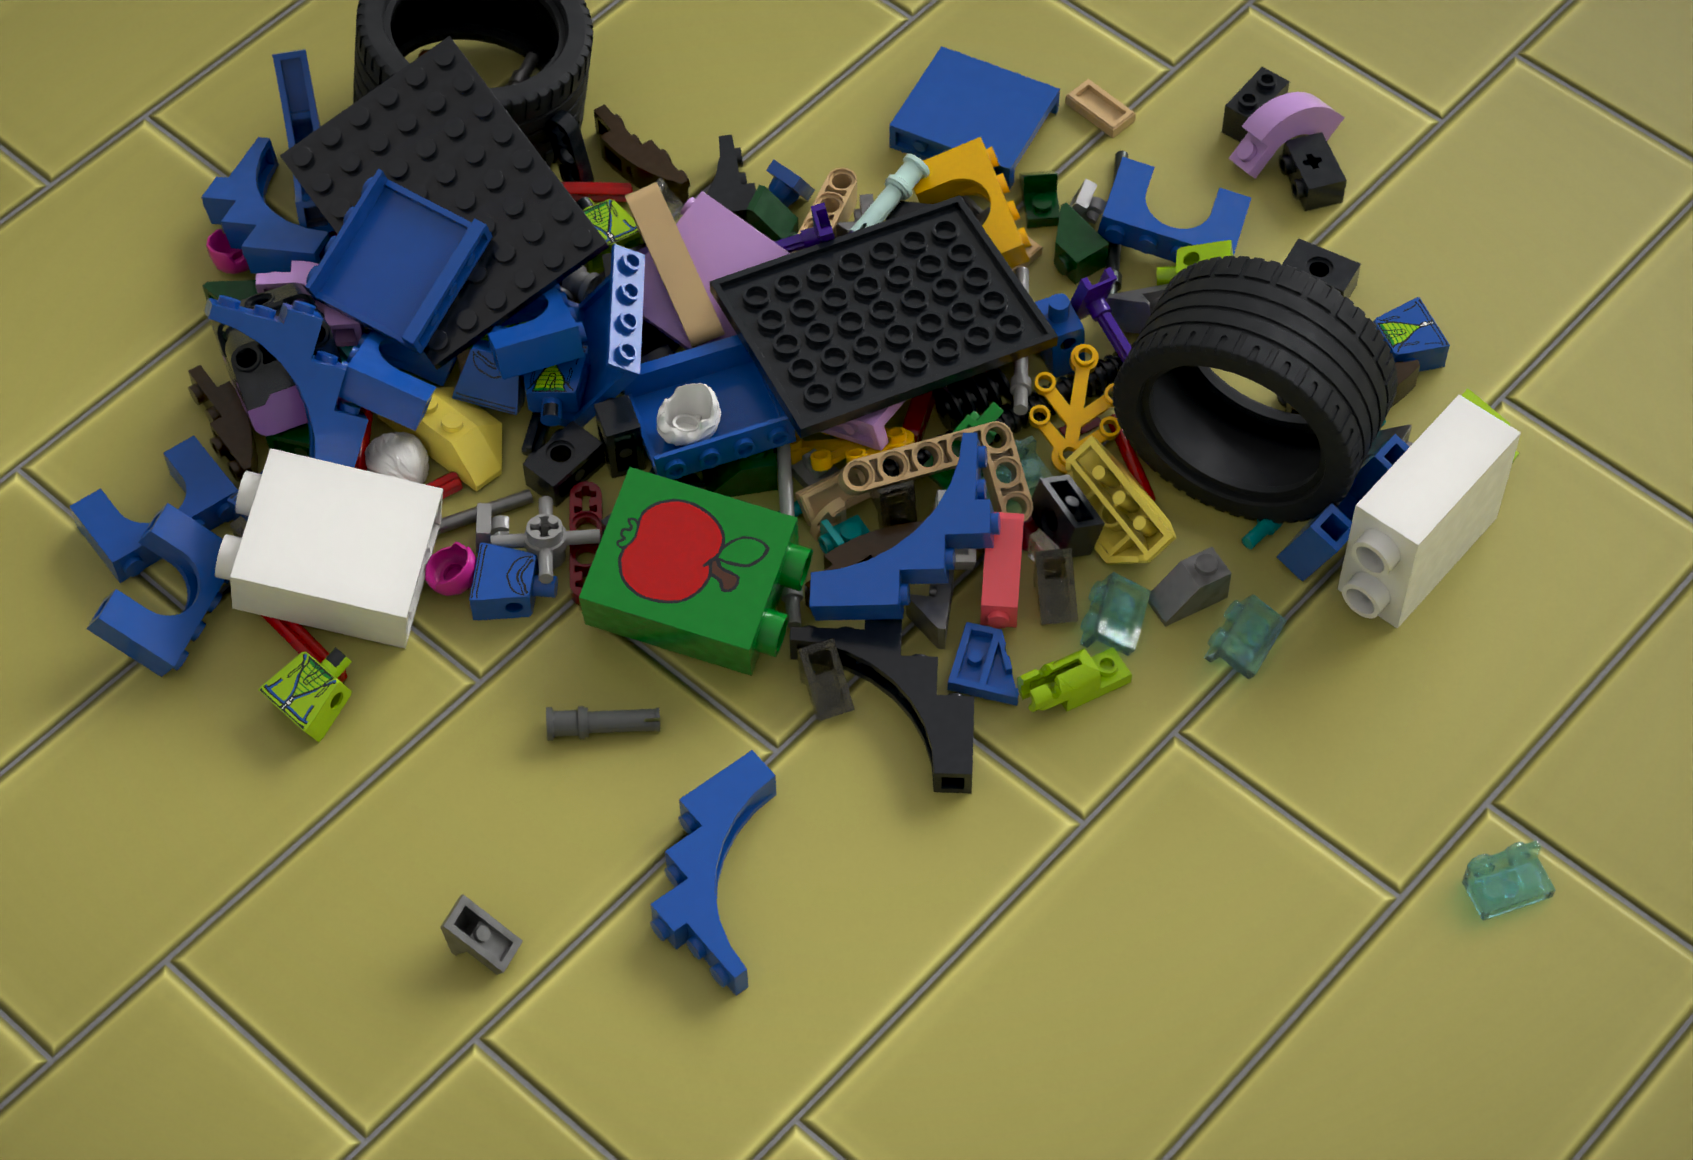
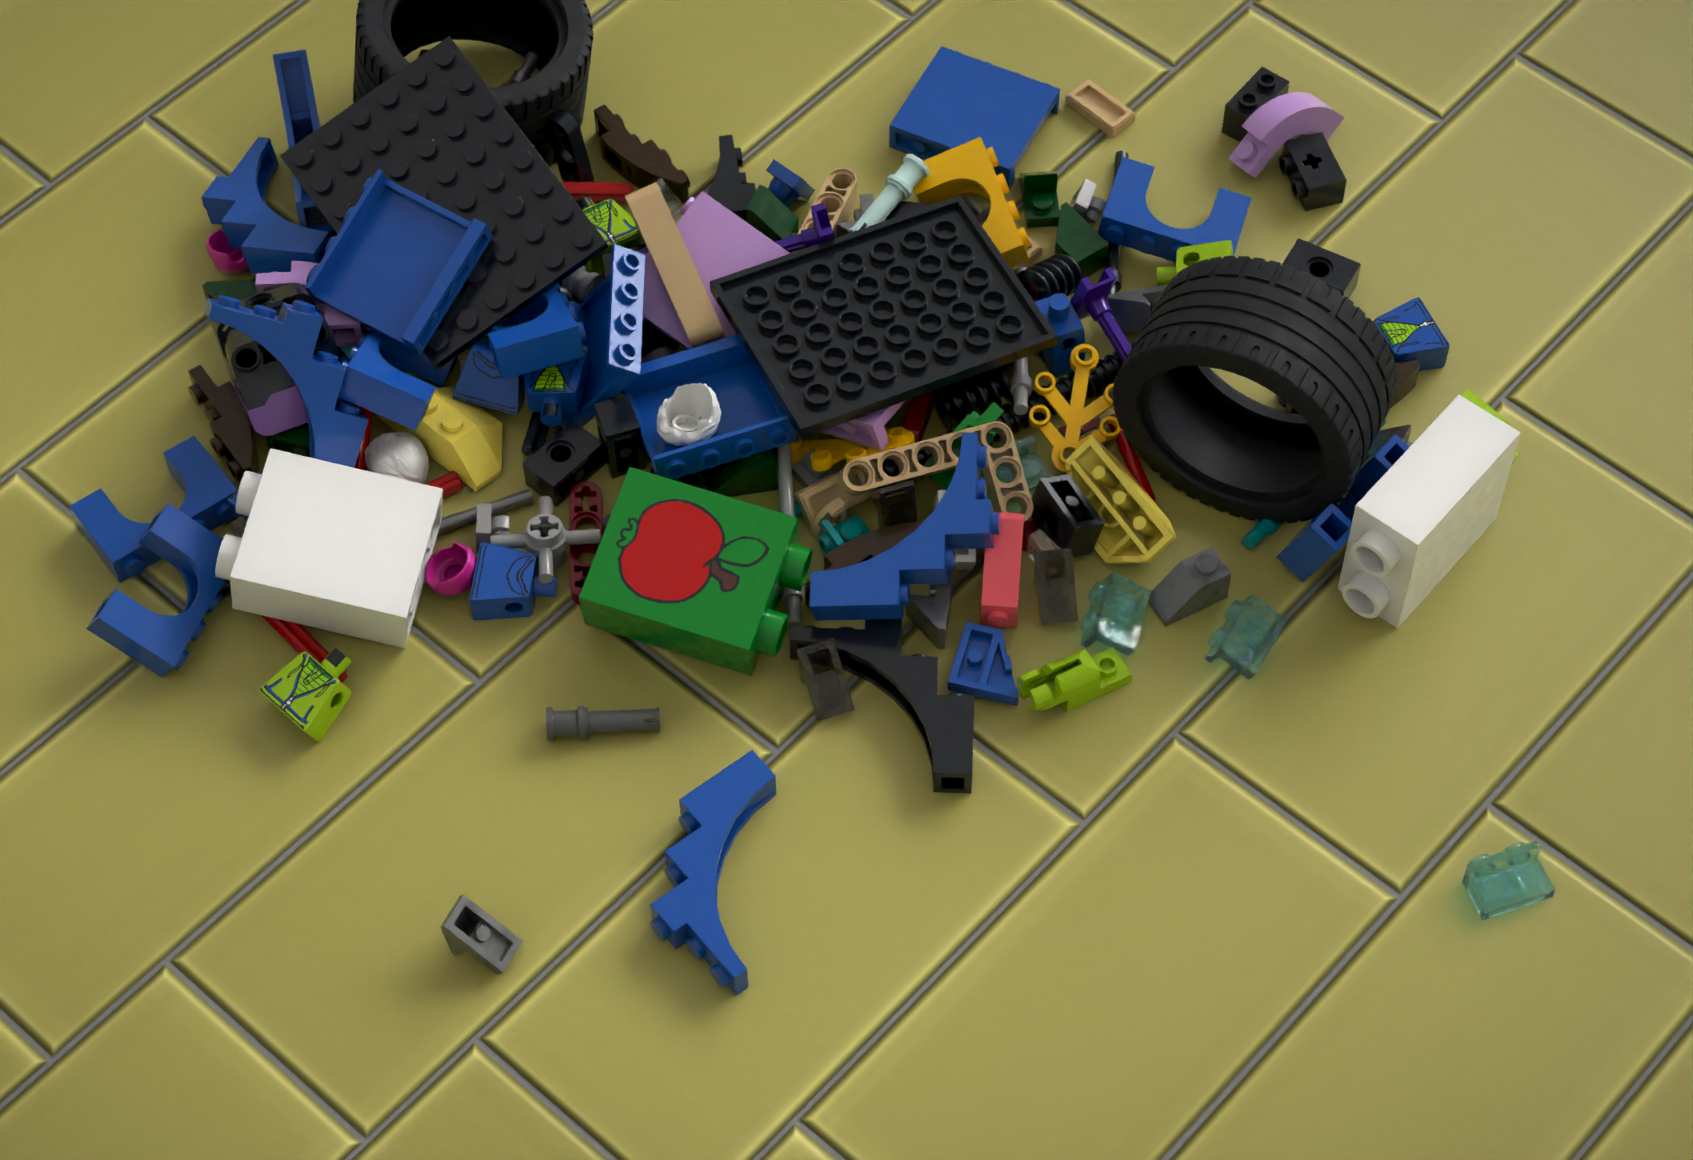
none -> black piece [1016,254,1083,302]

